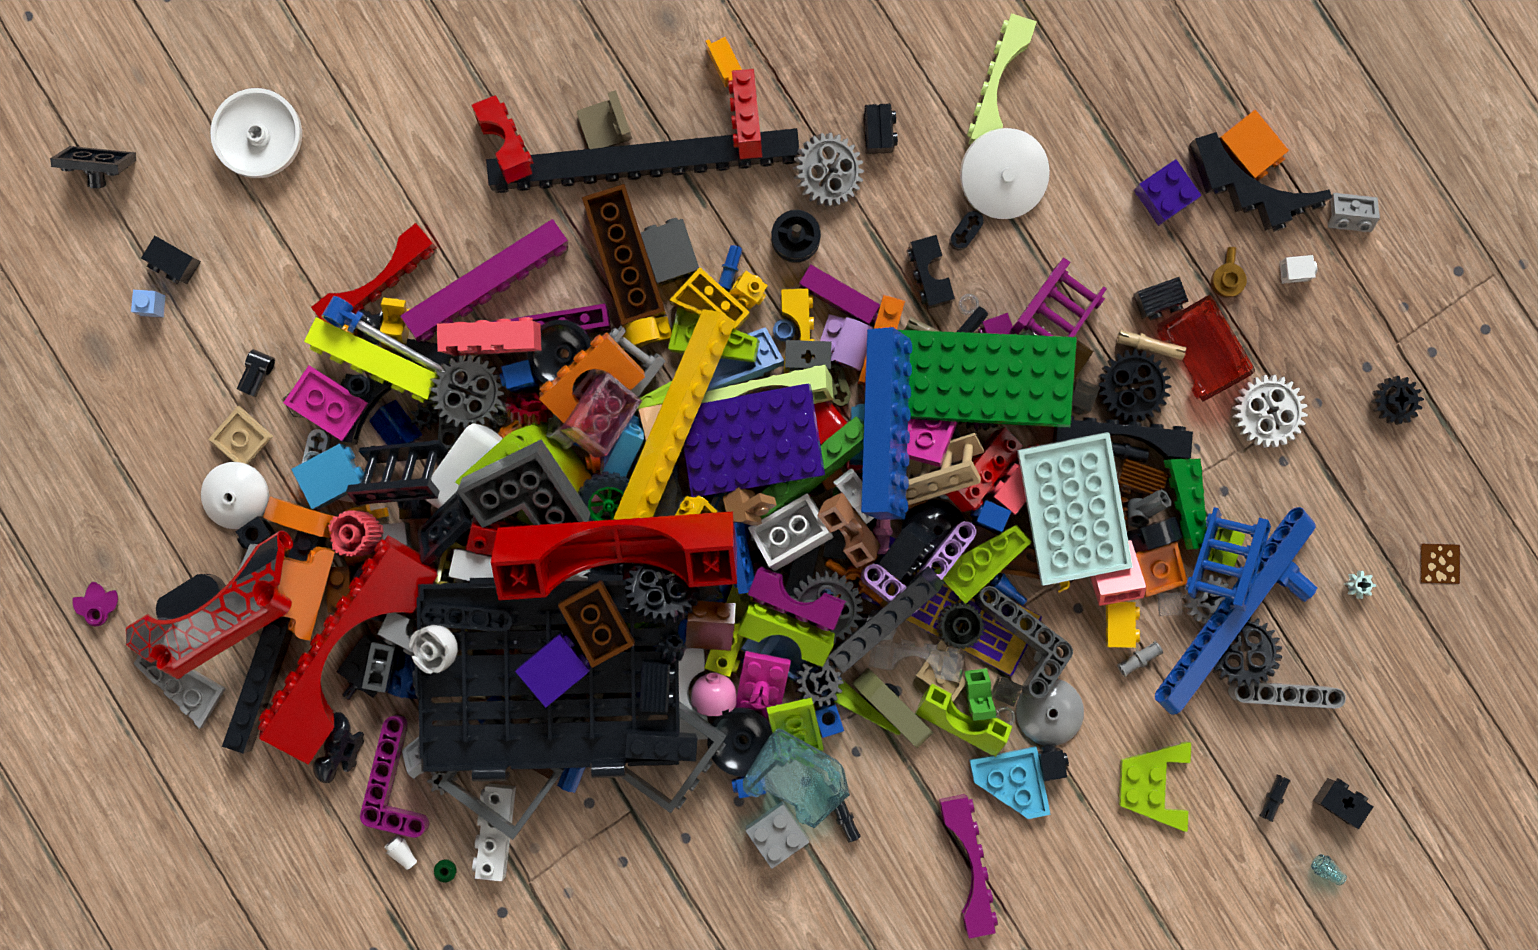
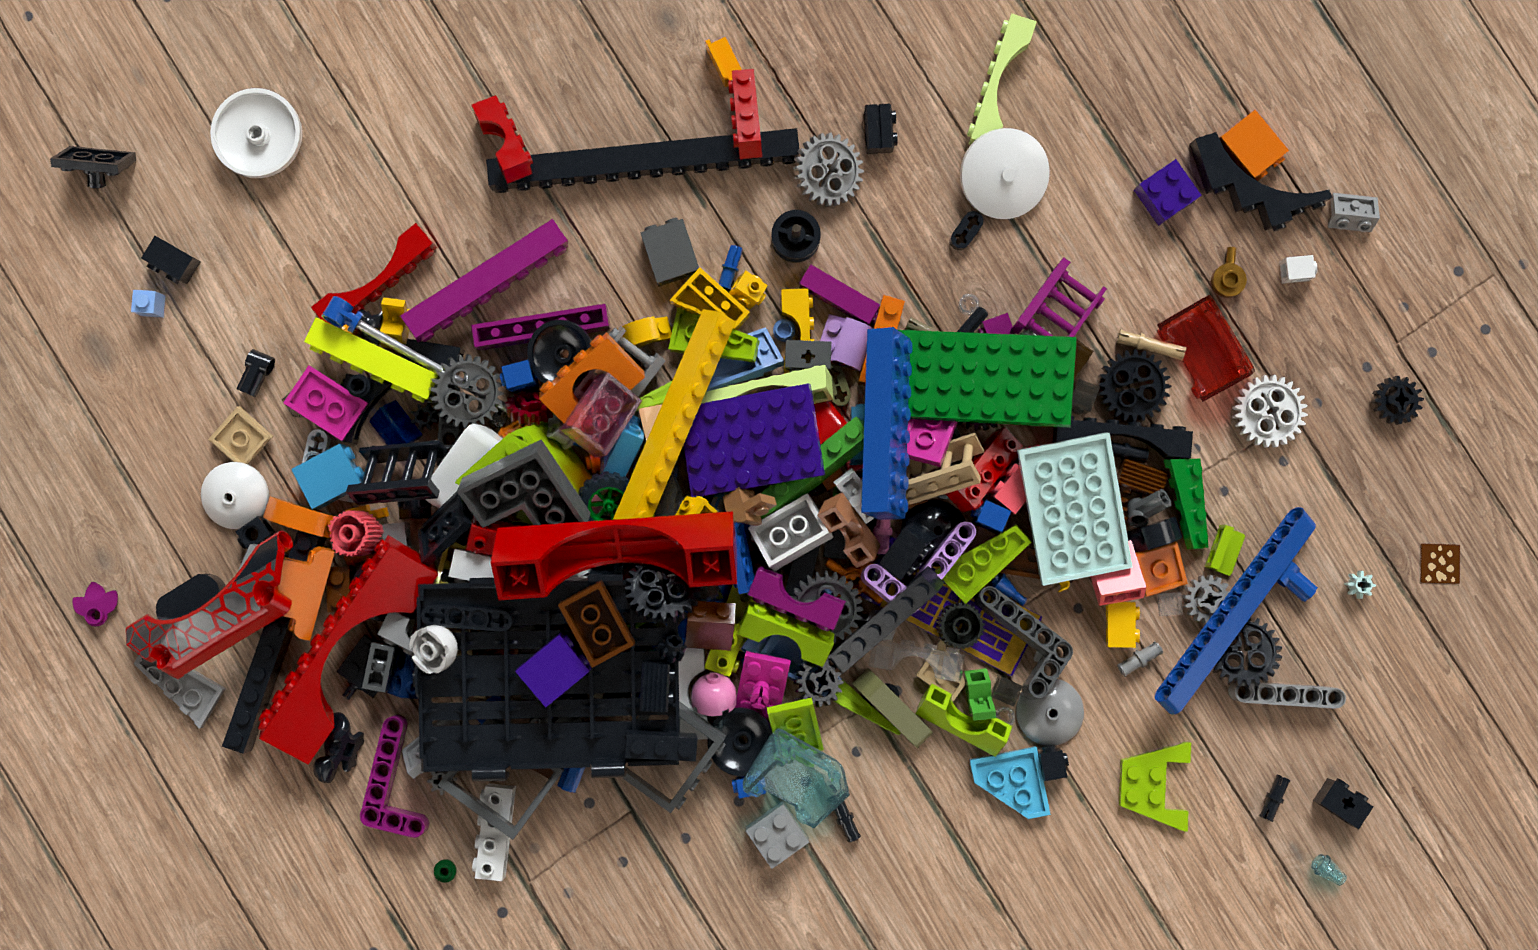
white cone [384,835,417,870] -> none
coral wedge [437,317,541,356] -> none
dark tan bracket [577,90,632,149] -> none
reddish brown brick [582,184,667,326] -> none
blue brick [815,703,844,738] -> none
black arch [906,235,955,309] -> none
magenta arch [939,794,998,939] -> none
black brick [1133,277,1189,321] -> none
blue fence [1186,507,1271,612] -> none

